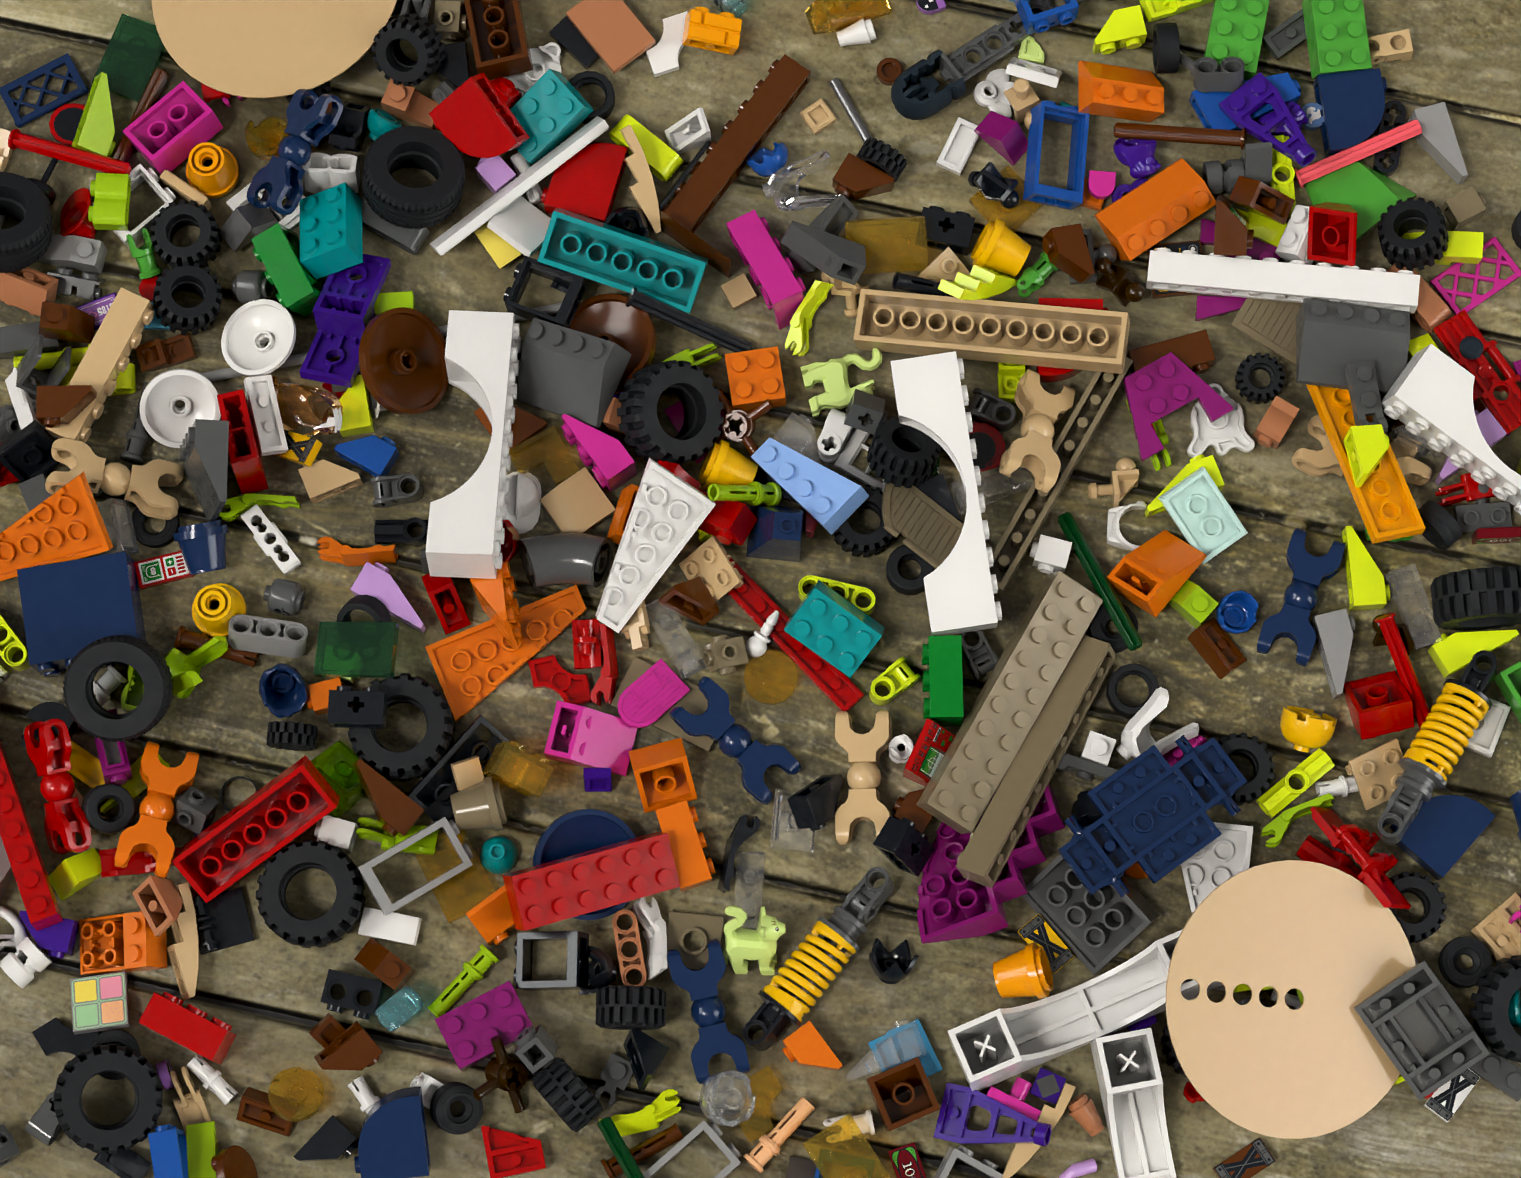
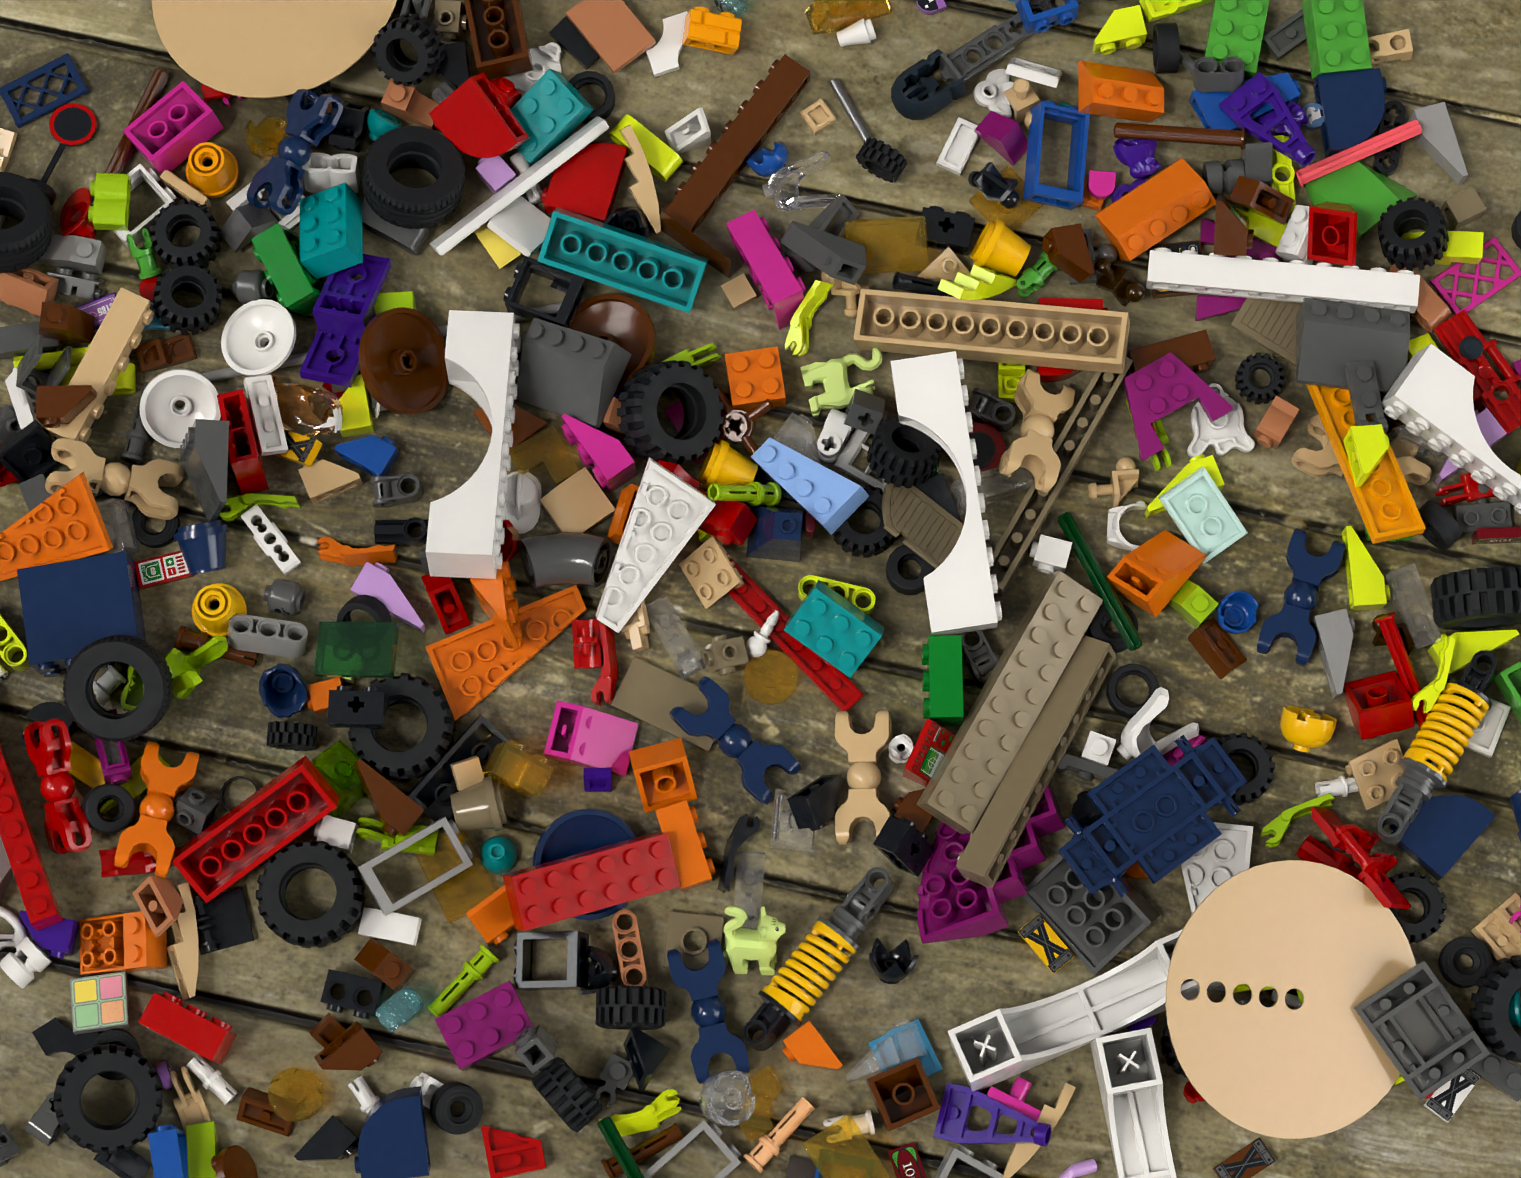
red axle [8,128,132,175] -> none
neon yellow slope [48,848,102,901] -> none
lime slope [71,72,116,156] -> none
clear green tile [92,14,166,103] -> none
dark brown bar [473,1035,528,1113] -> none
red tile [528,655,592,705] -> none
dark pink window [617,659,690,728] -> none
black axle [625,287,752,352] -> none
white arm [632,897,668,980] -> none
black piece [659,141,711,210] -> none
reddish brown slope [659,576,719,626] -> none
reddish brown slope [832,153,895,200] -> none
neon yellow piece [869,656,921,706] -> none
reddish brown tile [876,58,903,86] -> none
light orange piece [993,943,1053,999] -> none
yellowish green tile [1018,36,1044,65] -> none
tile [1029,1068,1066,1105] -> none
nougat cone [1067,1093,1105,1137] -> none
neon yellow piece [1256,748,1335,819] -> none
none -> neon yellow arm [1411,636,1456,713]

